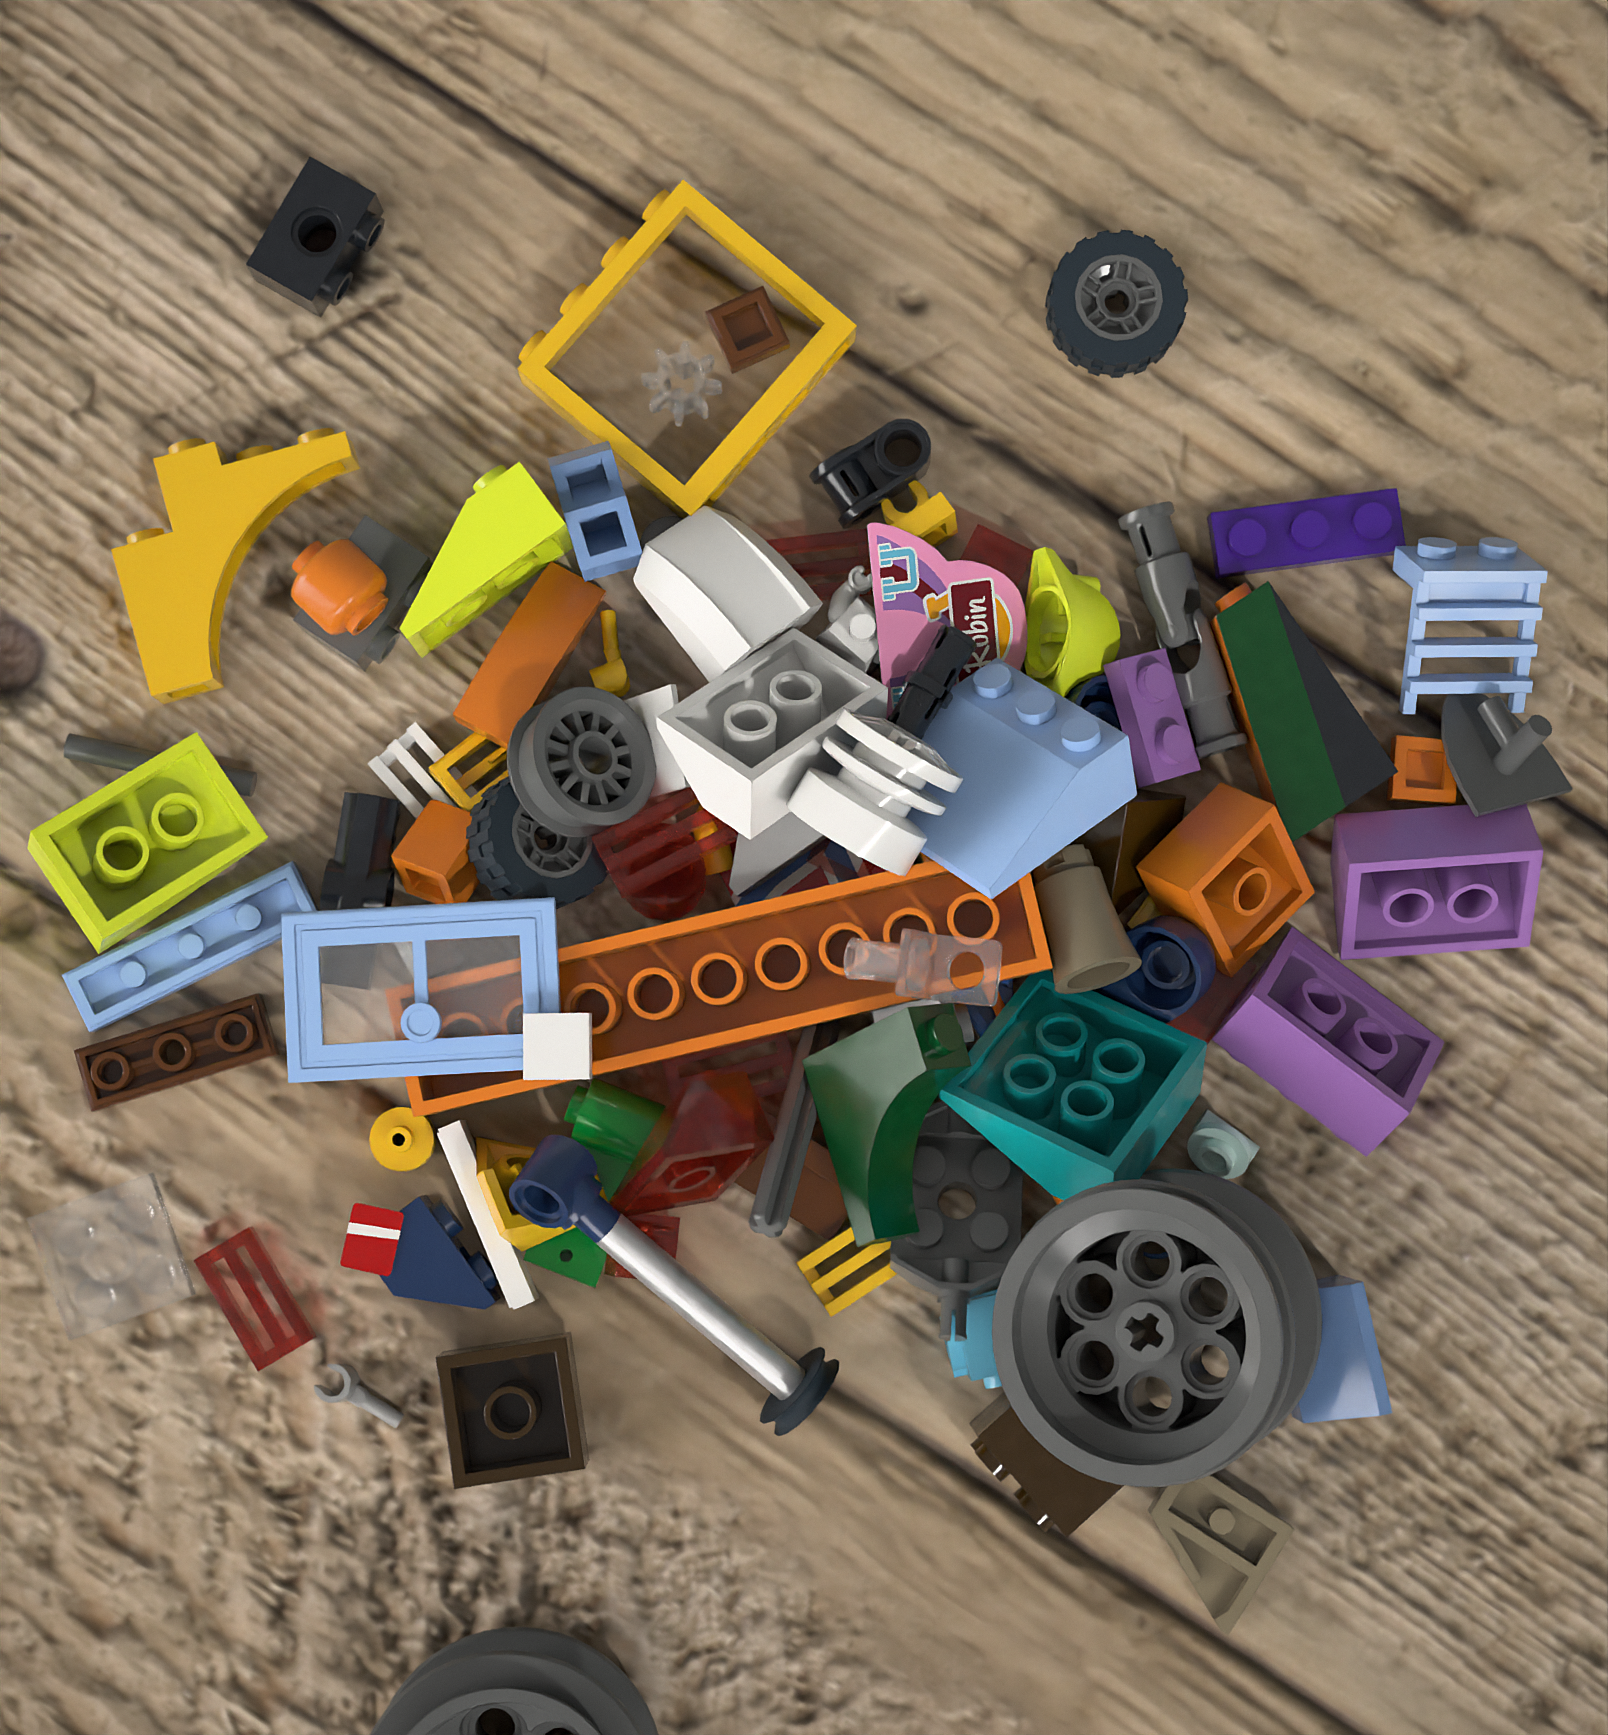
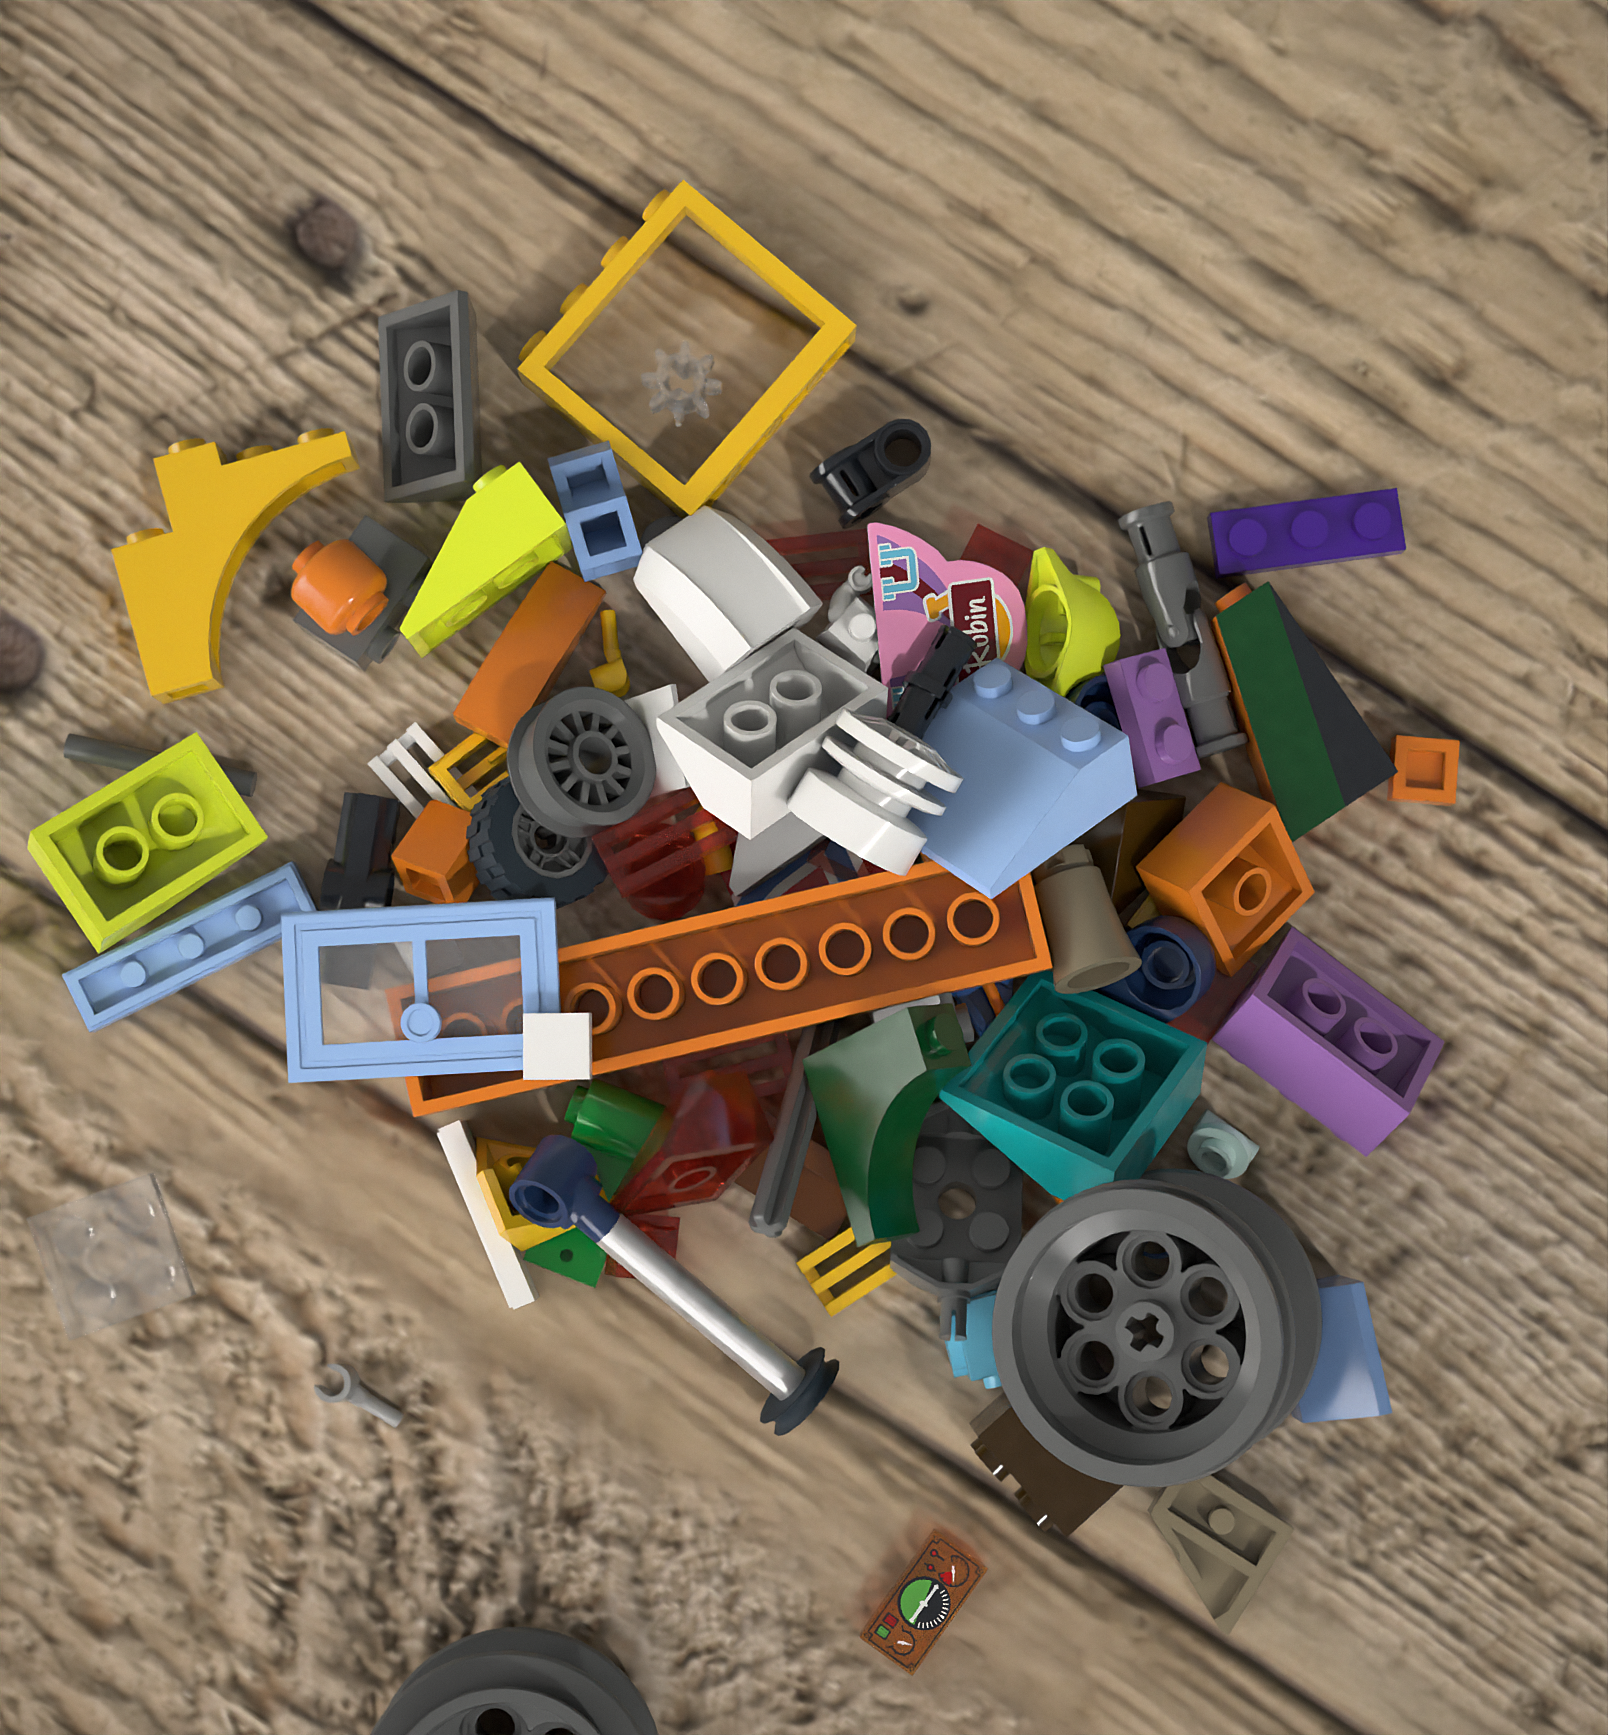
reddish brown tile [74,993,280,1112] -> none
clear red tile [193,1226,317,1372] -> none
black brick [246,156,385,318] -> none
red sticker [340,1203,404,1276] -> none
yellow tile [369,1107,436,1172] -> none
dark blue slope [379,1195,501,1310] -> none
dark brown brick [435,1332,590,1489] -> none
reddish brown tile [705,286,790,374] -> none
clear bracket [844,928,1003,1007] -> none
yellow tile [881,480,958,548] -> none
black wheel [1045,229,1188,378] -> none
medium lavender slope [1330,804,1544,960] -> none
light blue plate [1393,537,1548,714] -> none
dark grey shield [1441,693,1573,817] -> none
none -> dark grey slope [378,290,482,504]
none -> tile [859,1528,988,1676]

